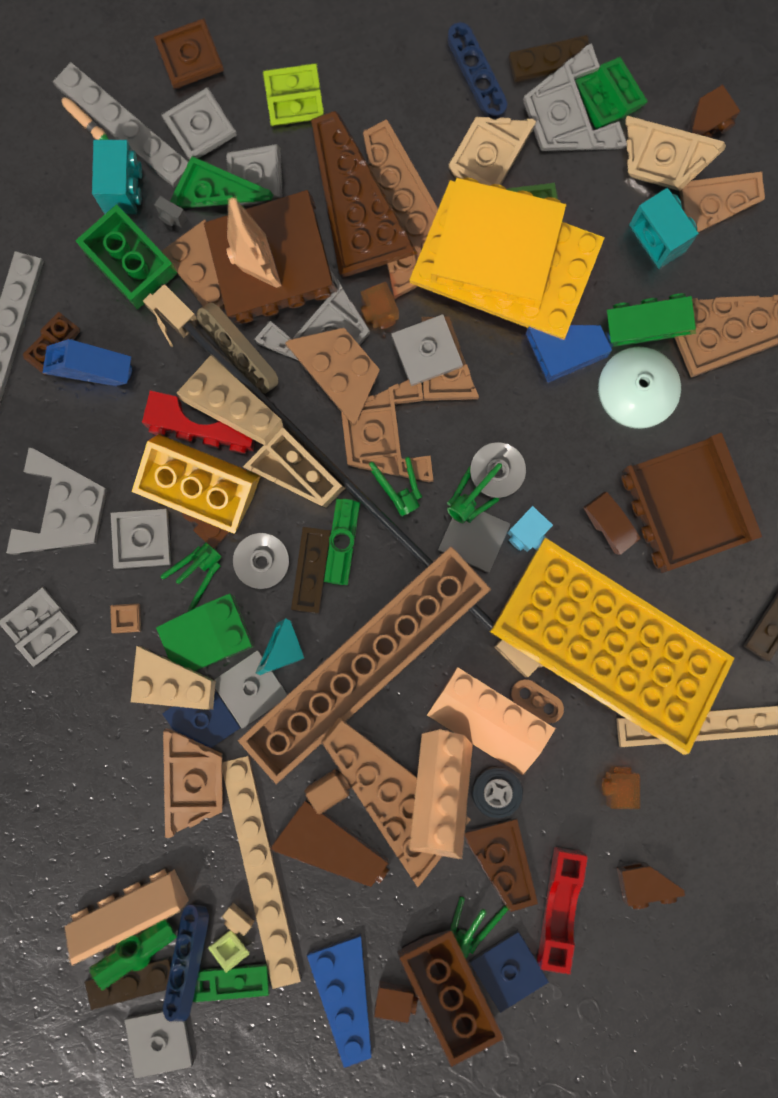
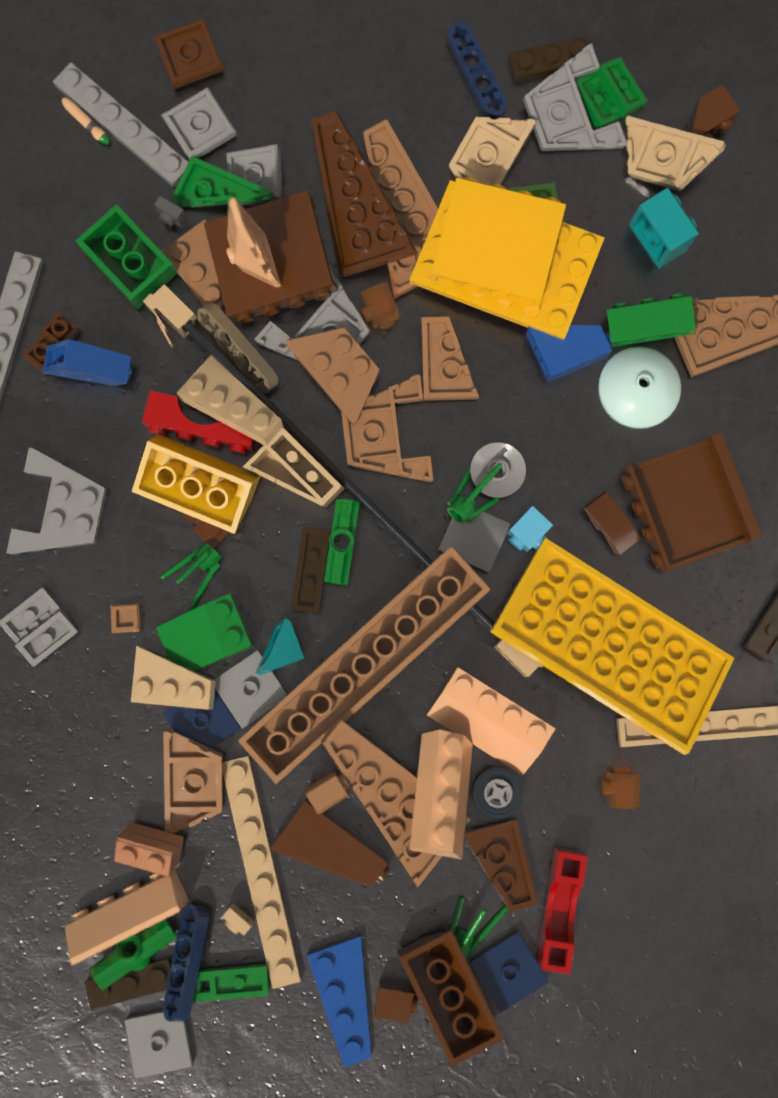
teal brick [92,140,142,214] -> none
light grey plate [111,509,171,569] -> none
yellowish green tile [208,930,249,973] -> none
light grey dish [233,533,289,589] -> none
lime slope [263,64,324,126] -> none
green plant [369,457,422,516] -> none
light grey plate [391,314,463,387] -> none
medium nougat plate [511,679,564,723] -> none
reddish brown slope [617,862,685,909] -> none
medium nougat wing [679,172,765,232] -> none
none -> nougat brick [114,822,184,877]

